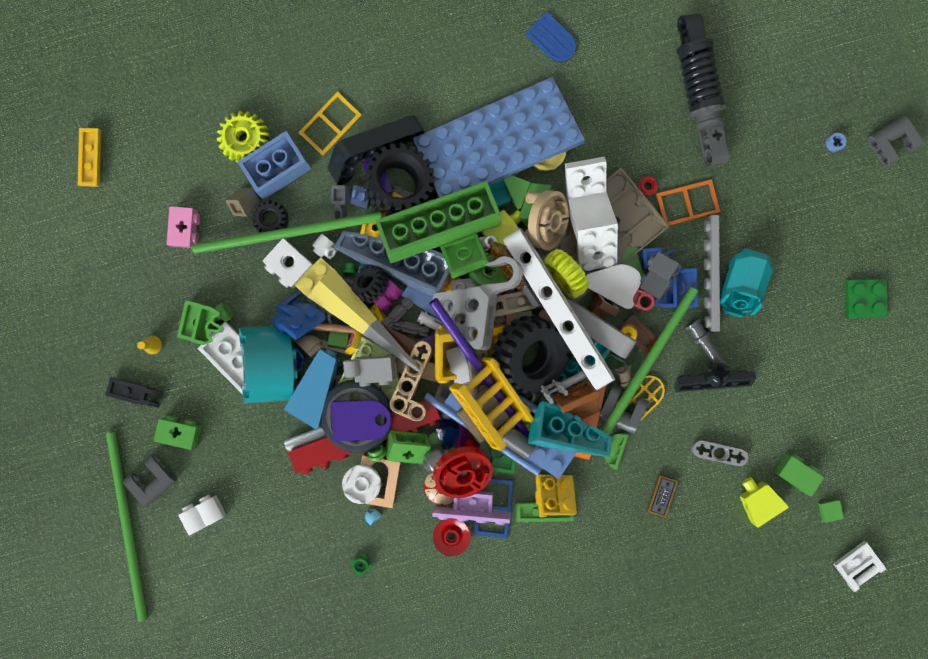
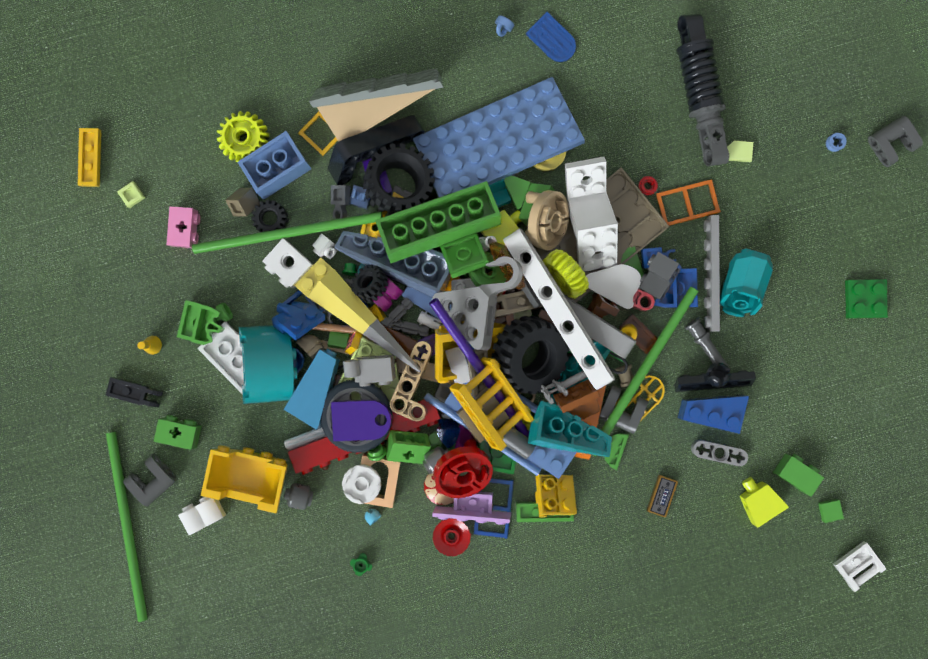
none -> yellowish green tile [117,181,145,208]
none -> yellow cylinder [201,445,288,513]
none -> dark grey head [284,483,313,510]
none -> piece [309,69,444,141]
none -> medium blue tile [495,15,515,37]
none -> blue wedge [678,395,749,434]
none -> yellowish green tile [727,141,754,162]

